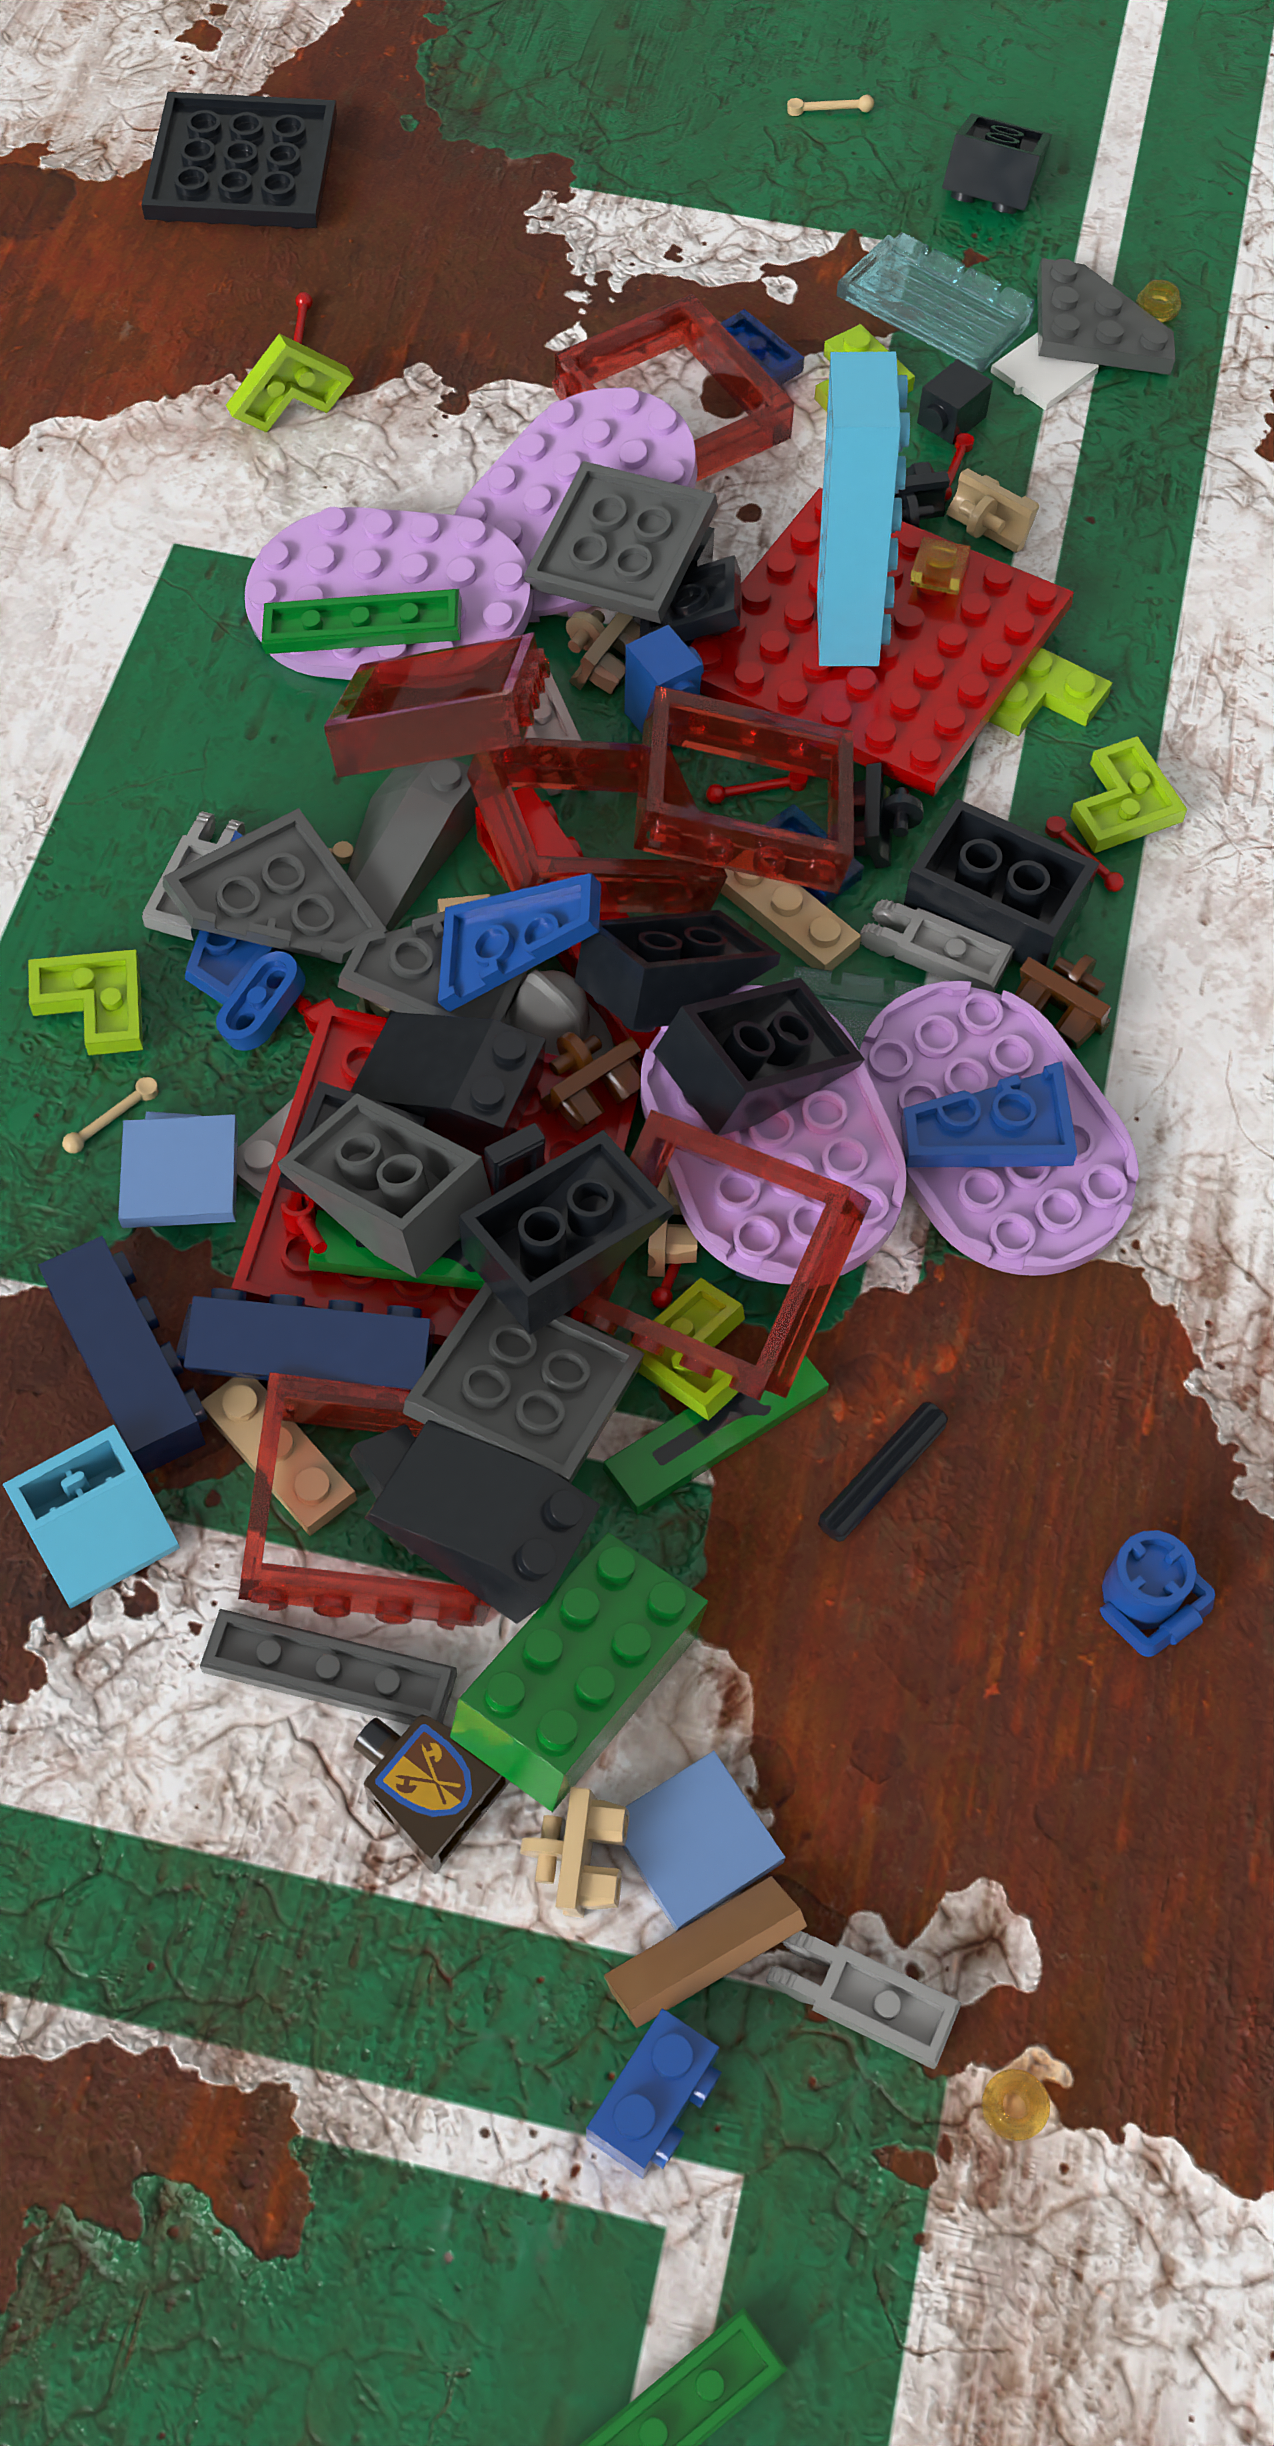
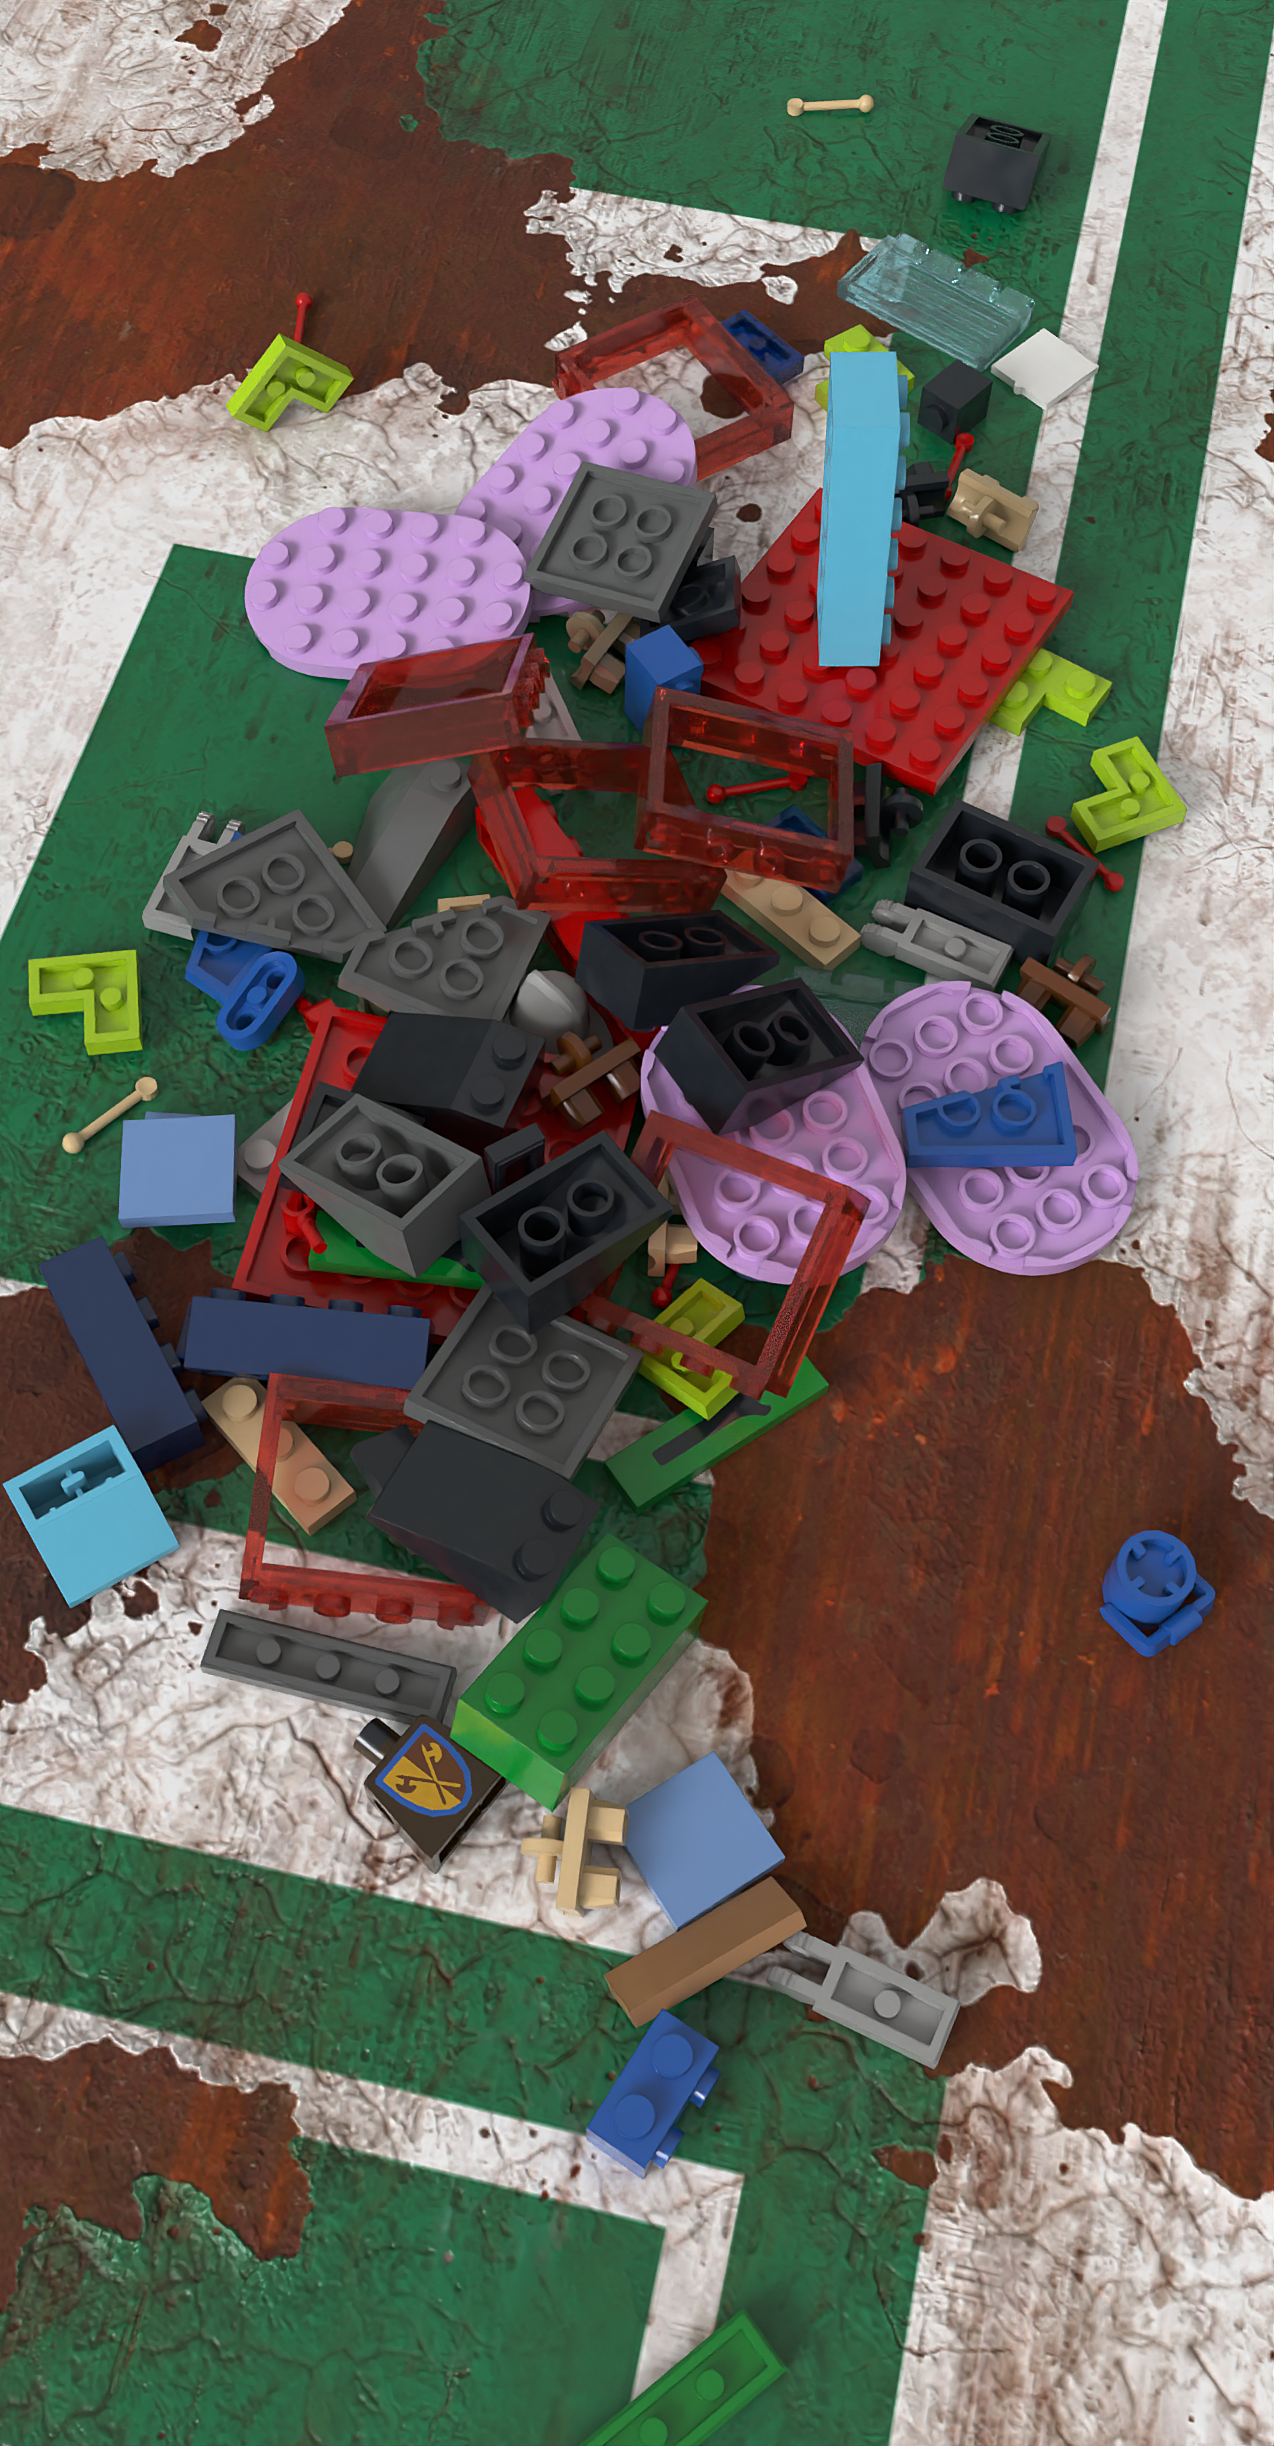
black plate [141,92,337,229] -> none
green tile [261,589,462,654] -> none
blue wing [438,873,601,1012] -> none
black axle [818,1402,948,1542] -> none
clear yellow plate [910,537,971,595] -> none
clear yellow plate [981,2069,1050,2142] -> none
dark grey plate [1037,258,1175,375] -> none
clear yellow plate [1136,280,1181,322] -> none

